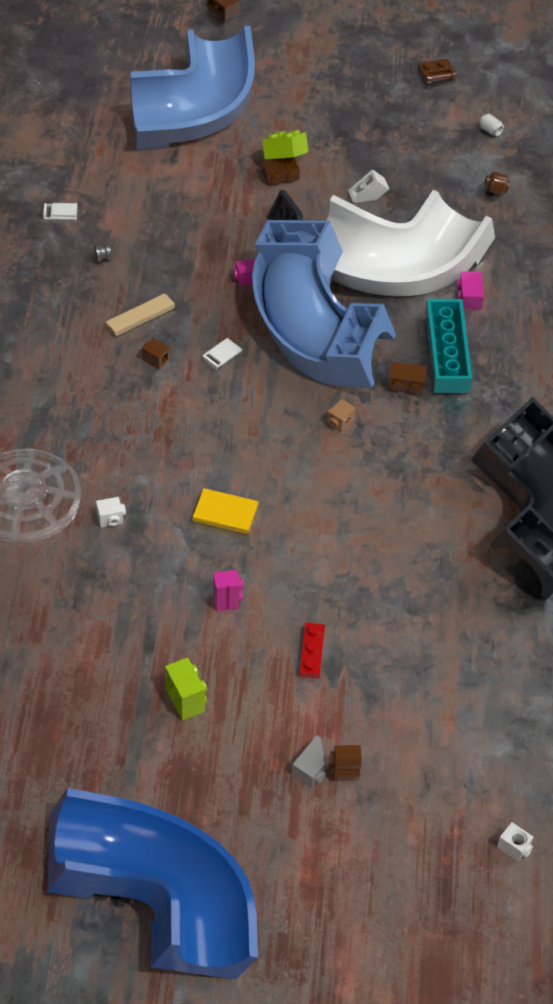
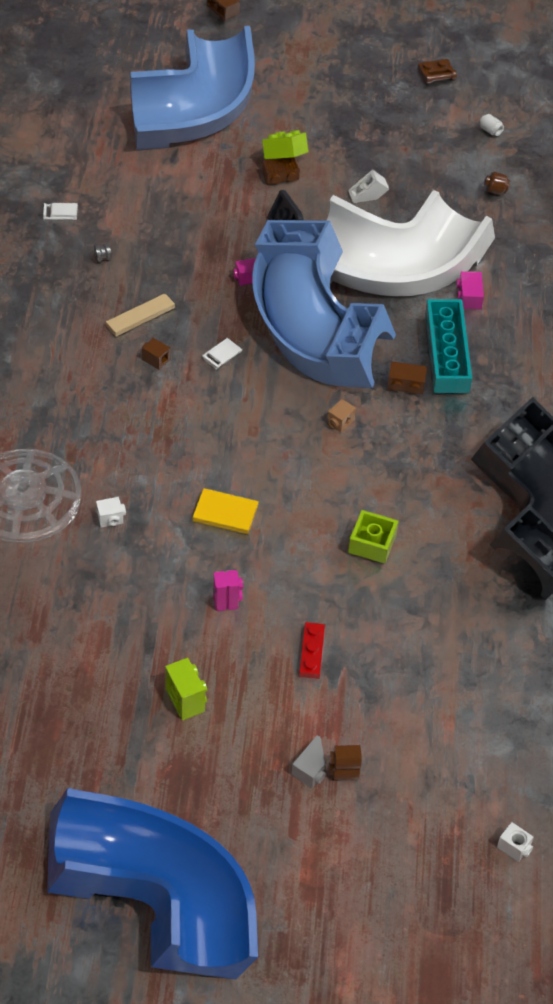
none -> lime brick [348,510,399,564]

